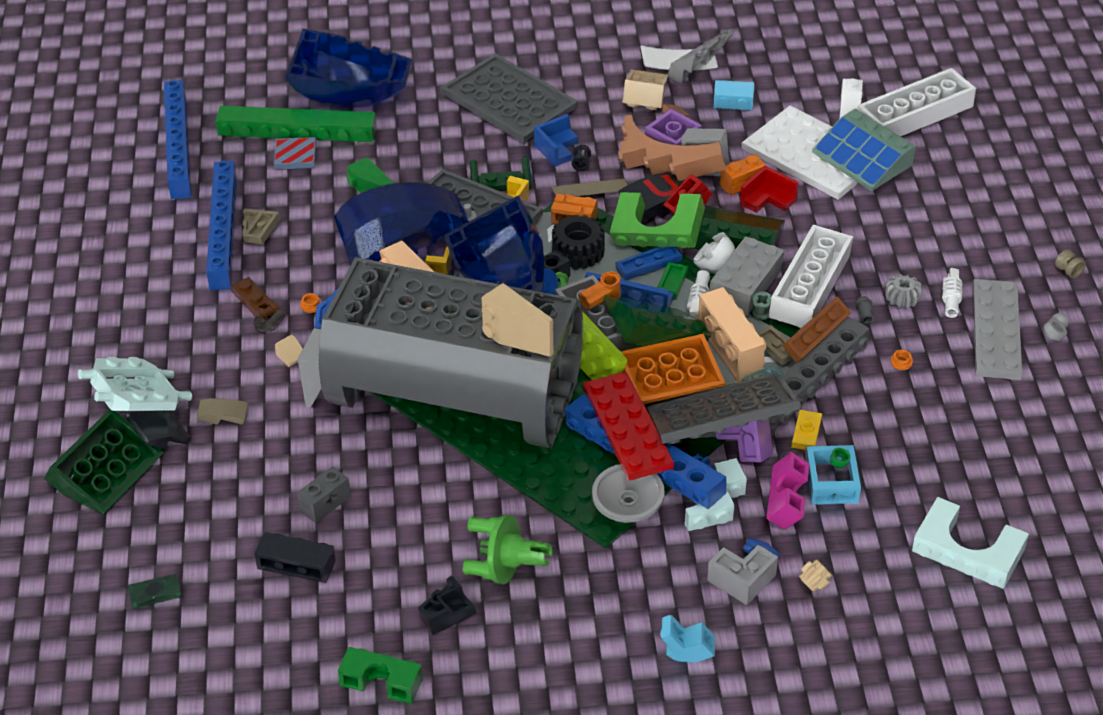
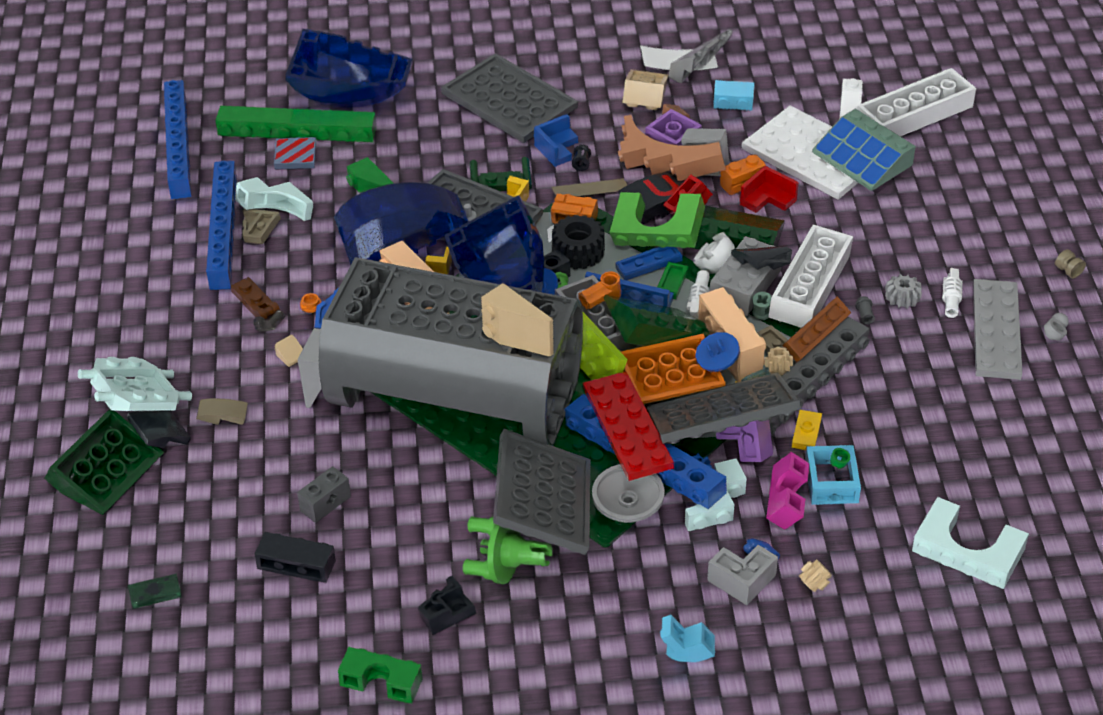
orange plate [890,350,913,370] -> none
none -> light aqua arch [235,177,313,221]
none -> dark grey plate [493,429,591,555]
none -> blue piece [695,332,740,372]
none -> black slope [731,246,792,270]
none -> tan gear [765,347,793,375]

